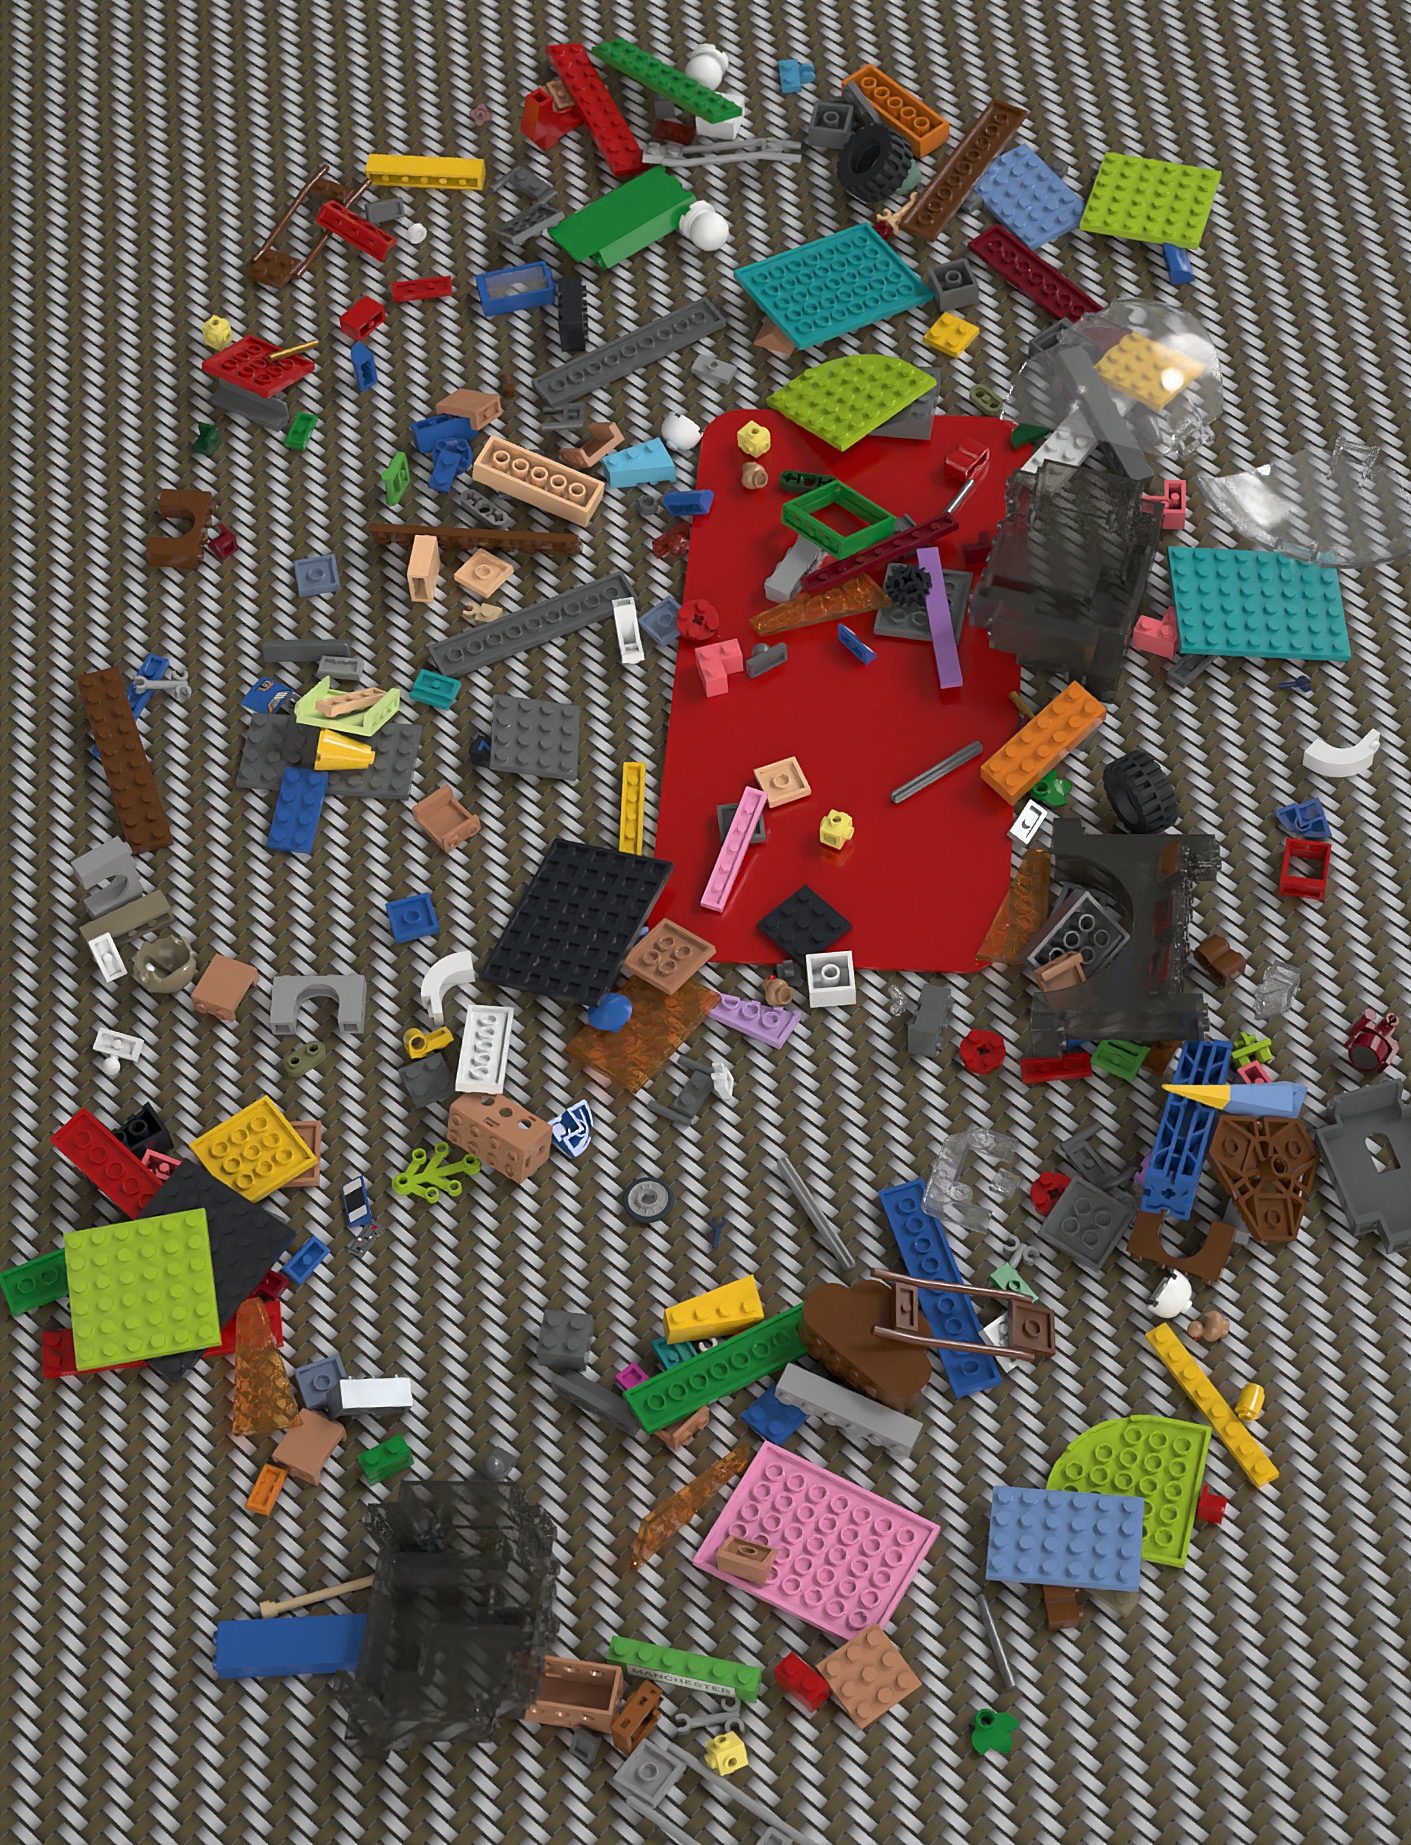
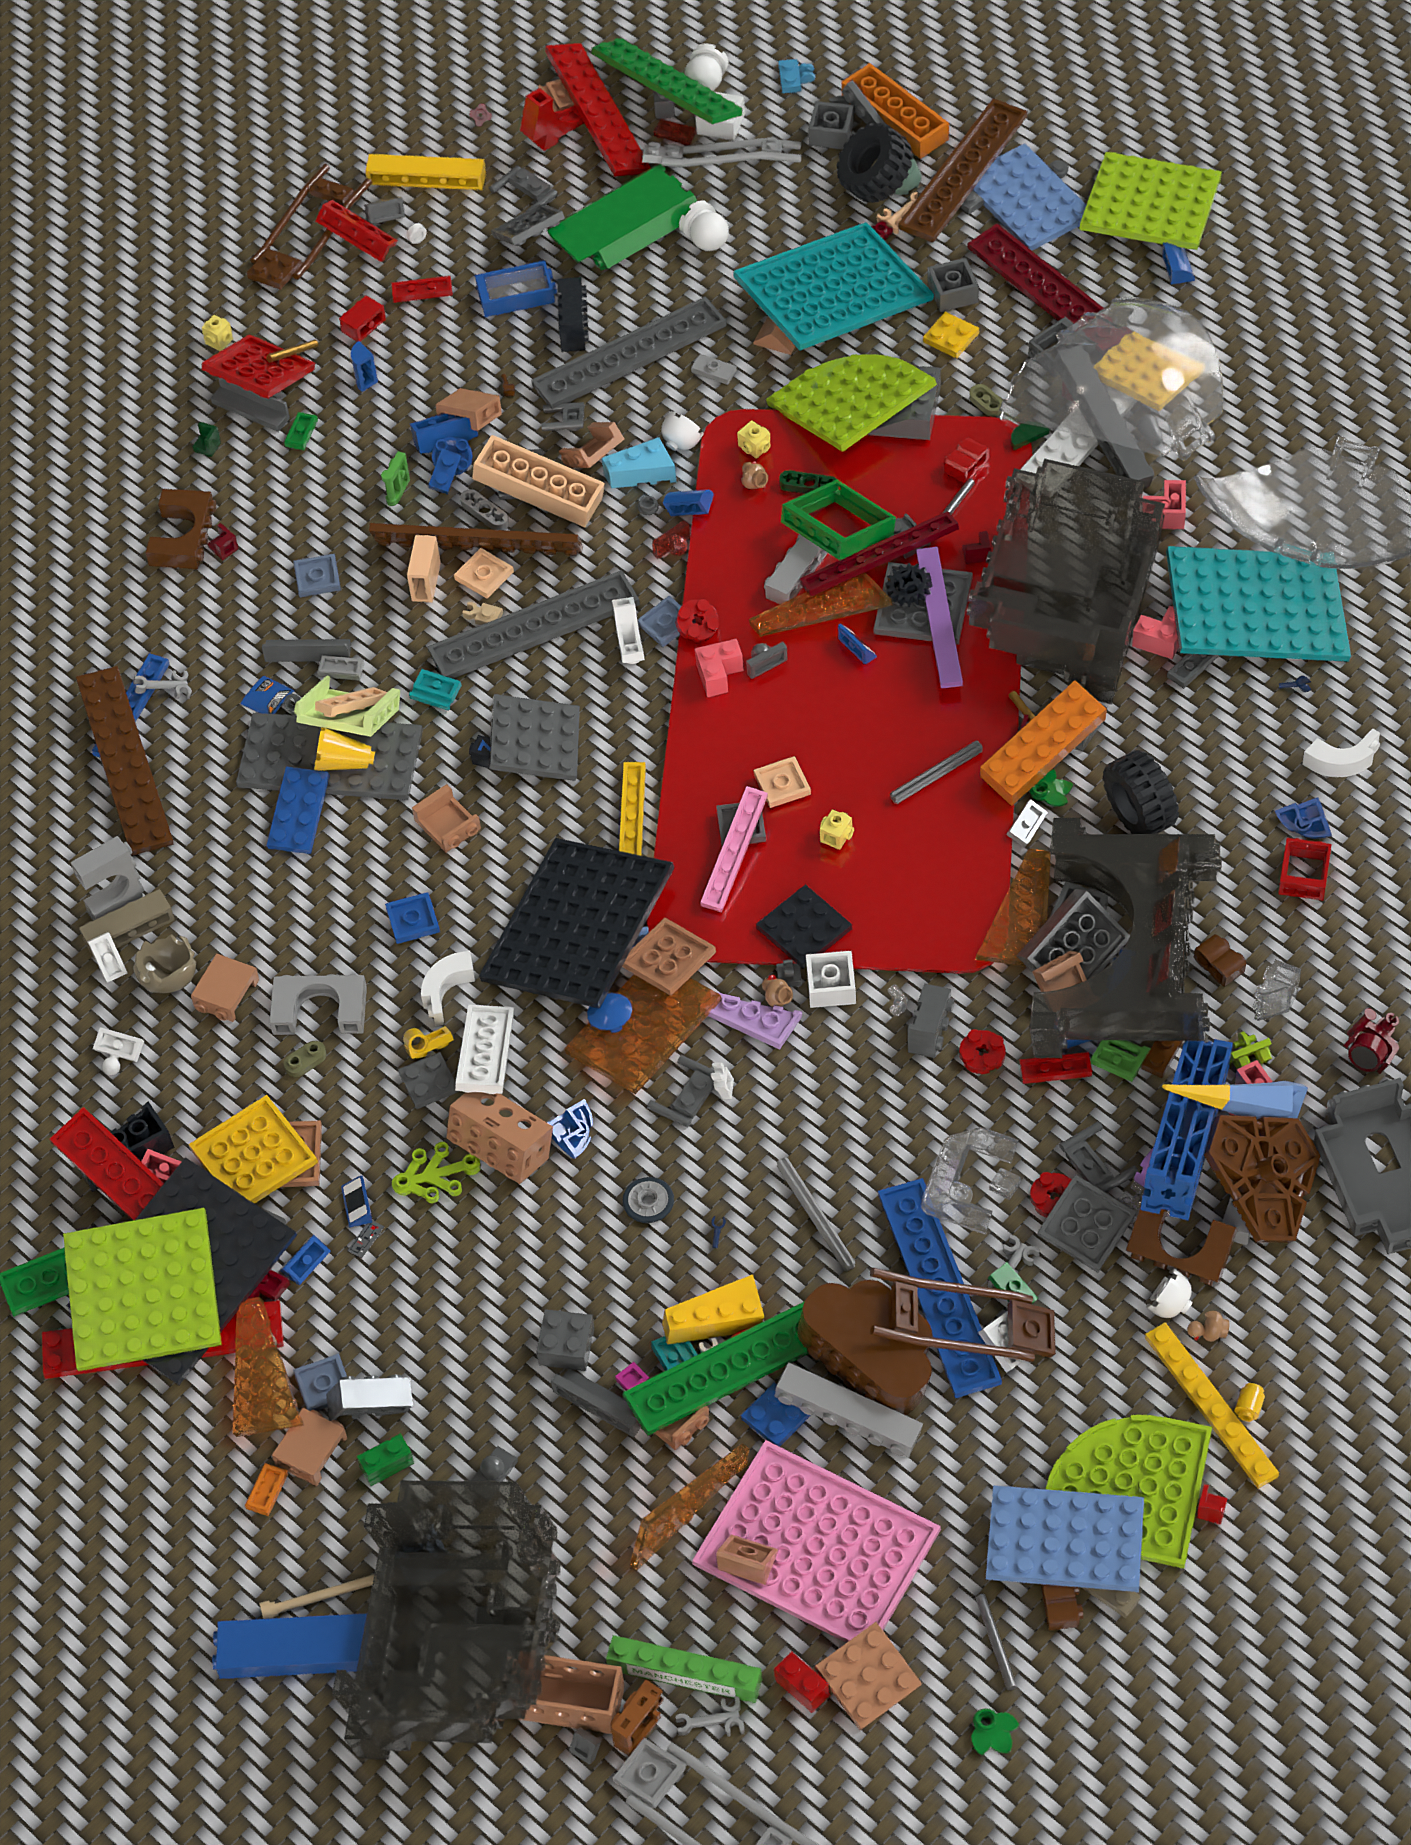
light yellow brick [705,1731,748,1776] -> none

